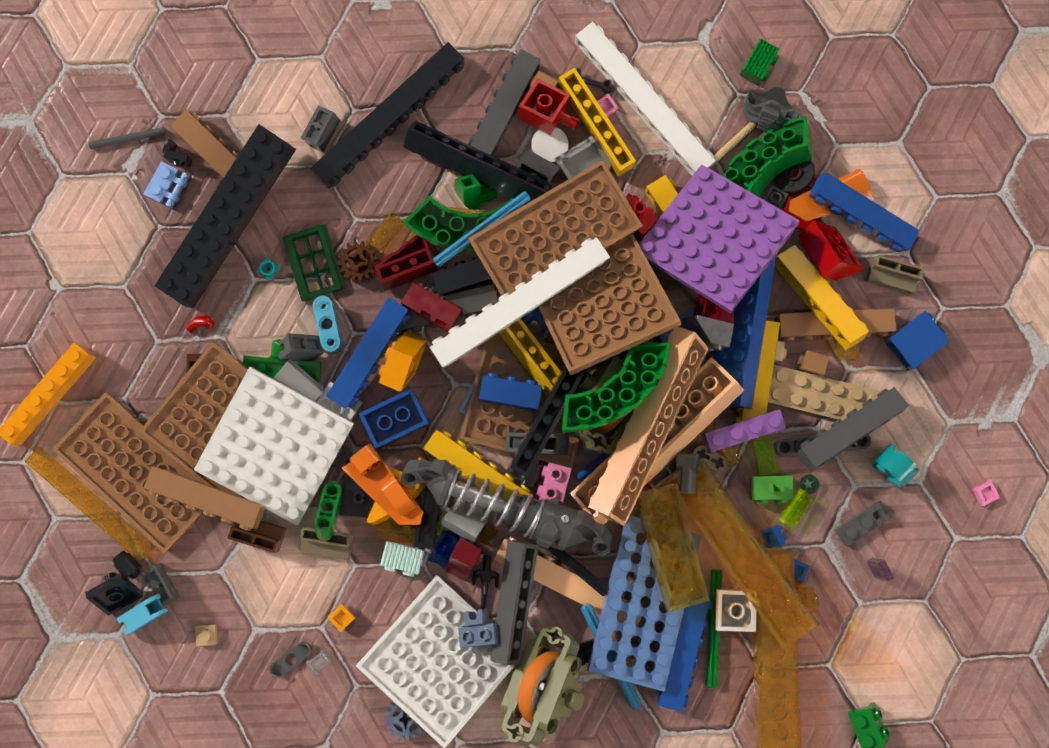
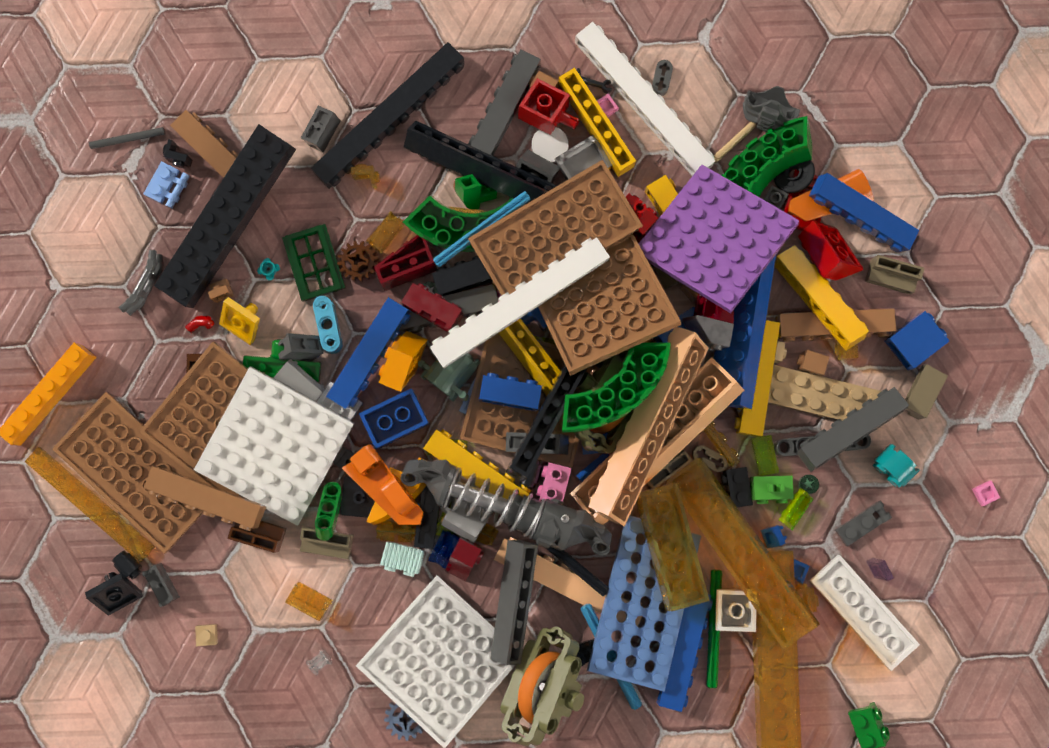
medium azure piece [117,594,168,636] -> none
dark grey piece [269,642,311,678] -> none
light orange plate [328,603,356,632] -> none
sand blue plate [458,609,499,648] -> none
black piece [472,555,499,609] -> none
dark grey piece [676,453,700,493] -> none
medium lavender brick [702,409,786,453] -> none
green brick [739,38,780,86] -> none
none -> dark grey piece [119,250,163,316]
none -> medium nougat bracket [208,279,234,303]
none -> yellow tile [219,297,260,345]
none -> clear yellow hinge [285,582,333,621]
none -> clear yellow bracket [351,164,380,189]
none -> sand green container [418,353,480,402]
none -> dark grey beam [652,60,673,96]
none -> black bracket [721,467,753,509]
none -> white plate [809,555,920,671]
none -> dark tan piece [905,364,948,420]

